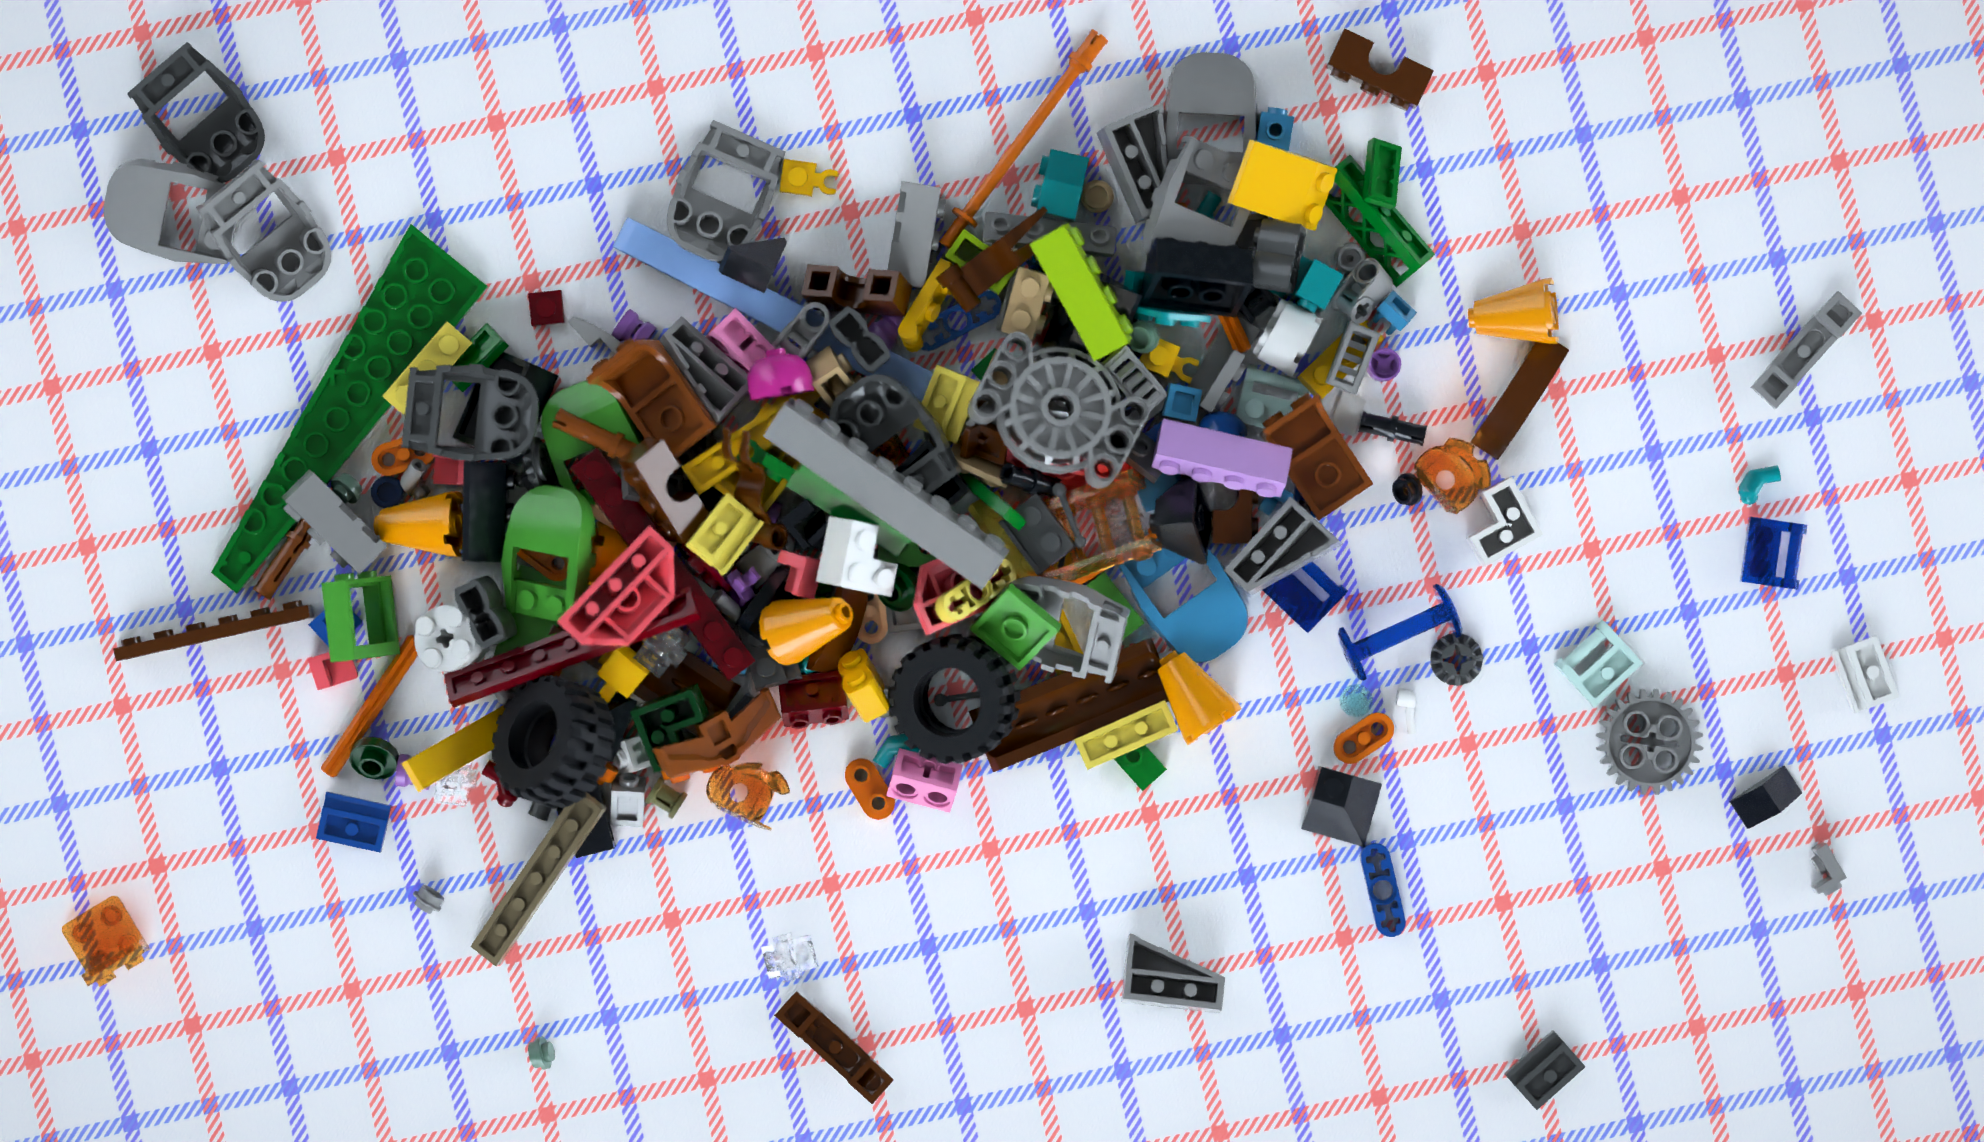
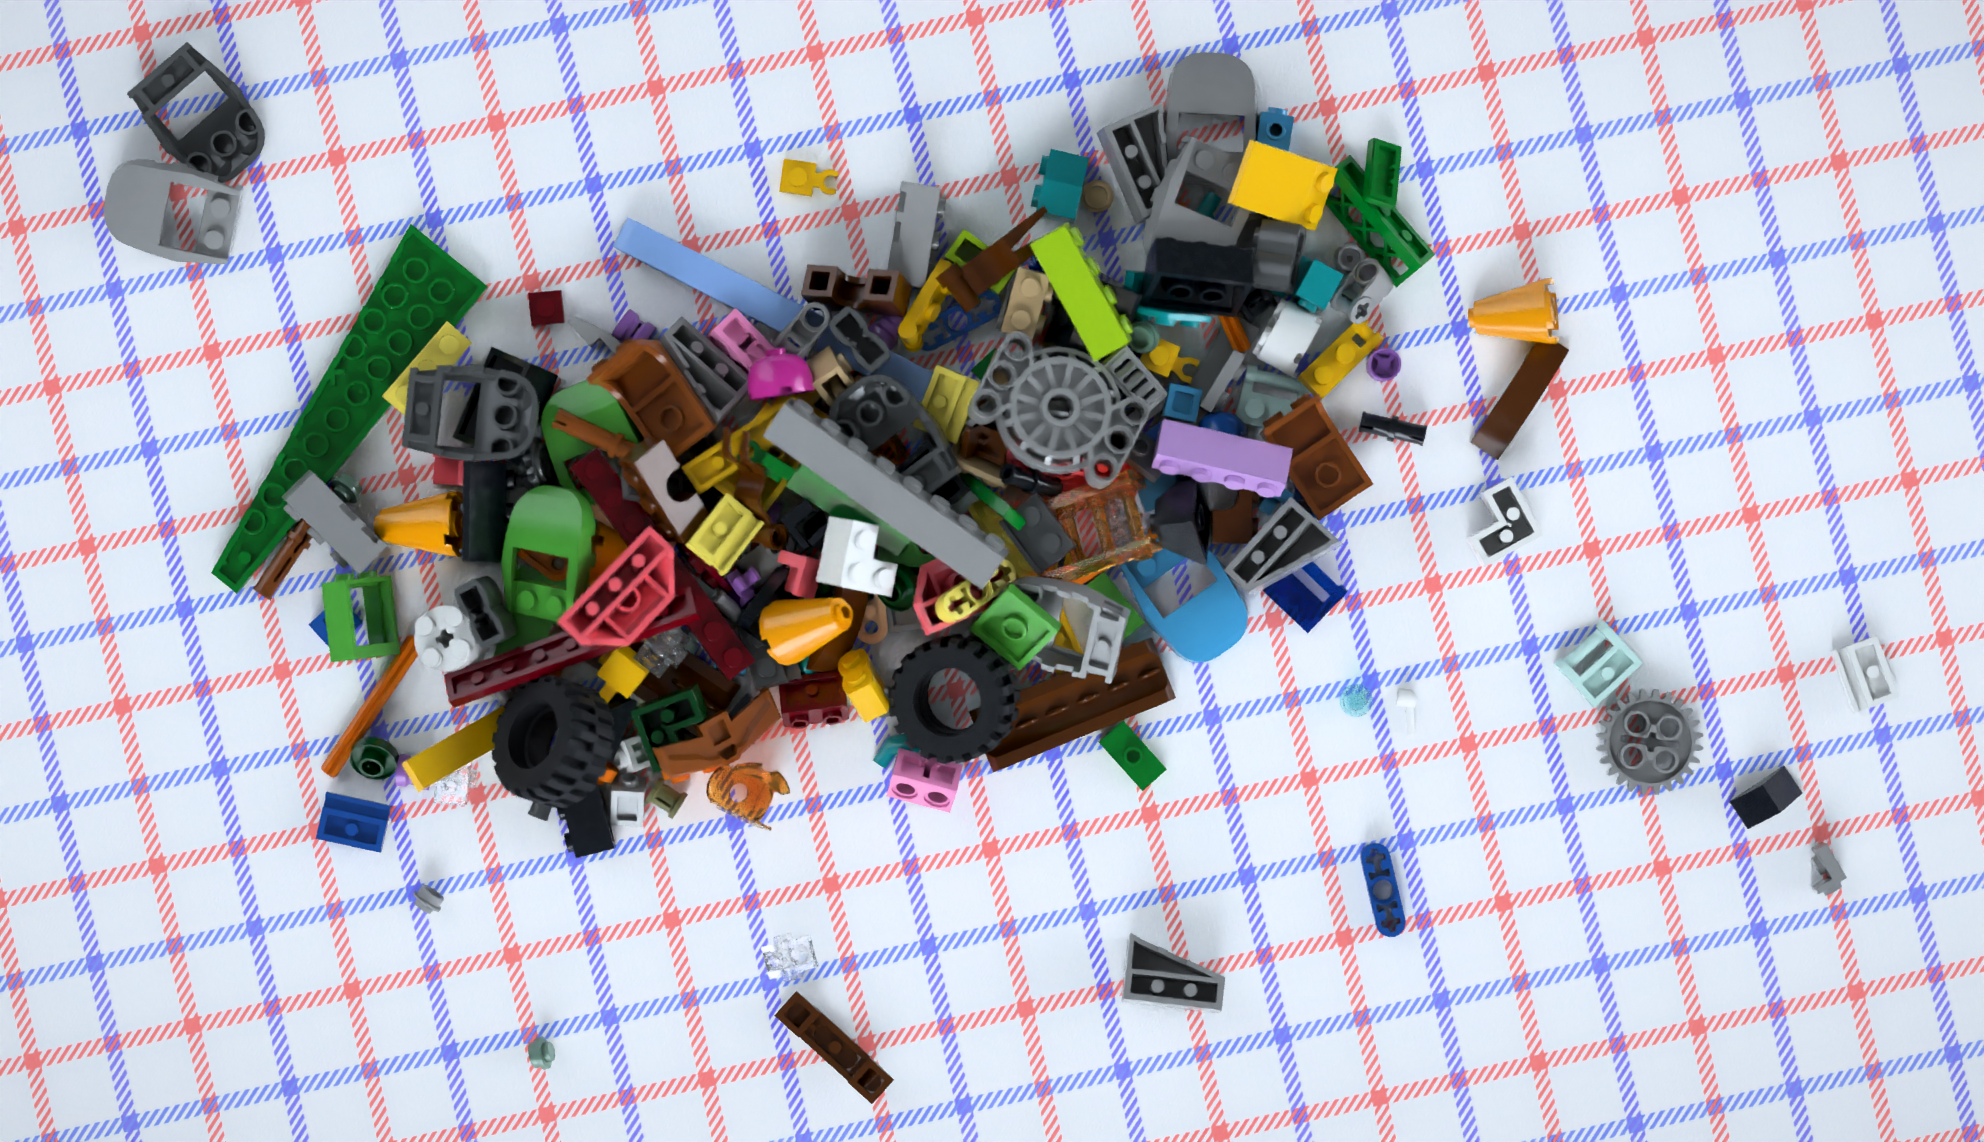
clear orange bracket [62,895,151,988] -> none
reddish brown plate [113,600,314,661] -> none
light grey slope [196,159,331,302] -> none
coral panel [308,652,358,690] -> none
orange plate [371,438,435,476] -> none
dark blue tile [371,476,405,508] -> none
light grey arm [400,459,430,500] -> none
green plate [452,323,509,392] -> none
dark tan plate [470,792,607,966] -> none
dark red arm [481,760,518,808] -> none
light grey slope [667,120,786,262] -> none
black slope [719,238,787,293] -> none
orange plate [845,758,895,820] -> none
dark grey hinge [934,691,980,707] -> none
orange bar [939,29,1108,249] -> none
light grey bracket [982,211,1117,258] -> none
dark grey hinge [1052,483,1087,548] -> none
light yellow plate [1074,700,1178,770] -> none
light orange cone [1157,650,1242,745] -> none
black slope [1301,766,1382,847] -> none
reddish brown arch [1325,28,1434,111] -> none
light grey slope [1325,321,1381,395] -> none
white sticker [1332,391,1366,436] -> none
orange plate [1333,712,1394,764] -> none
clear blue hose [1337,584,1463,681] -> none
dark azure tile [1373,290,1417,335] -> none
black plate [1392,473,1423,506] -> none
clear orange piece [1414,437,1491,514] -> none
dark grey gear [1430,633,1483,686] -> none
dark grey plate [1504,1030,1586,1110] -> none
teal arm [1738,465,1781,505] -> none
clear blue plate [1740,517,1808,590] -> none
light grey slope [1751,291,1862,410] -> none

